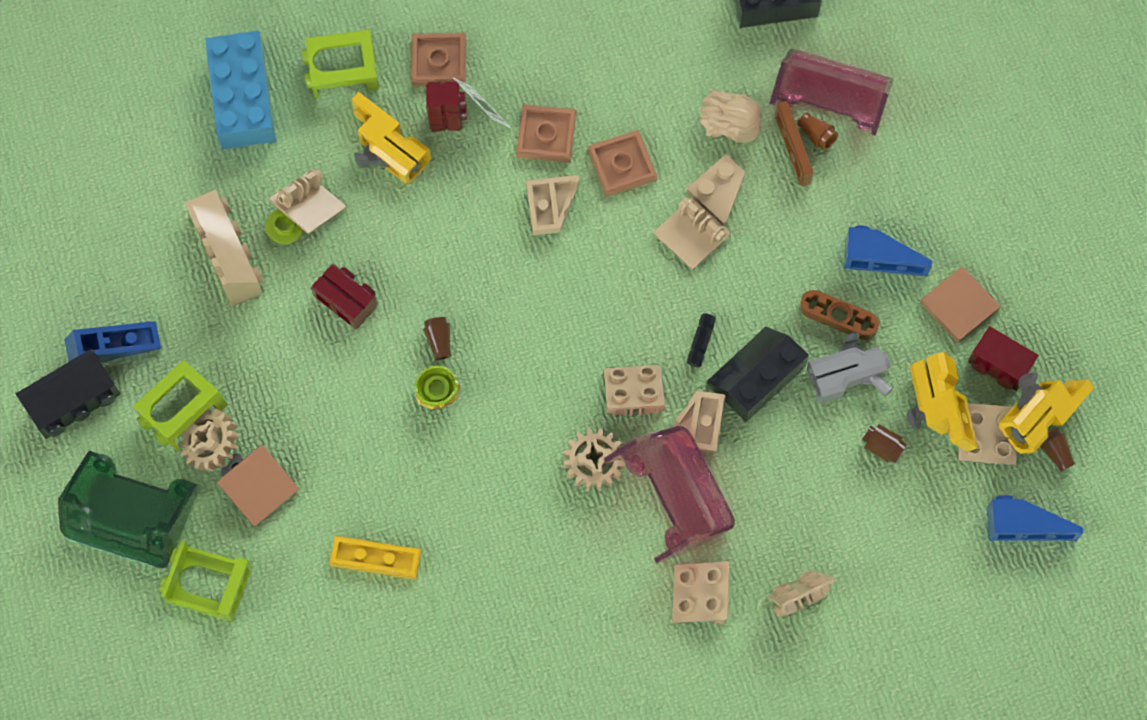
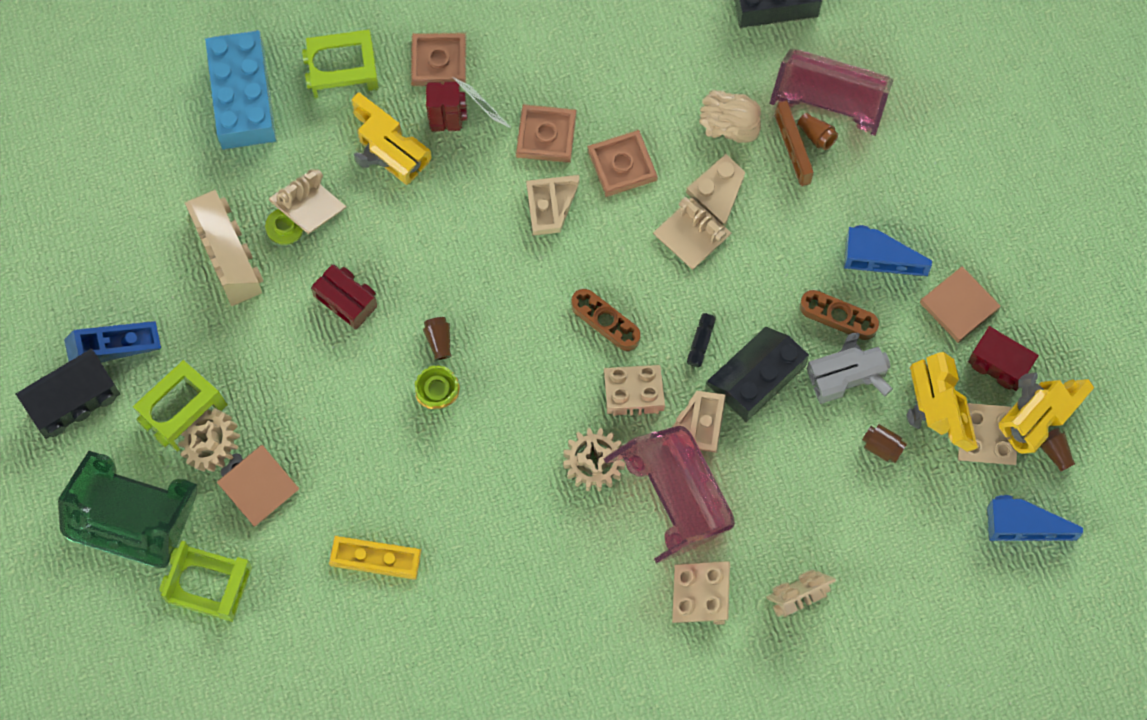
none -> dark orange beam [571,289,640,351]

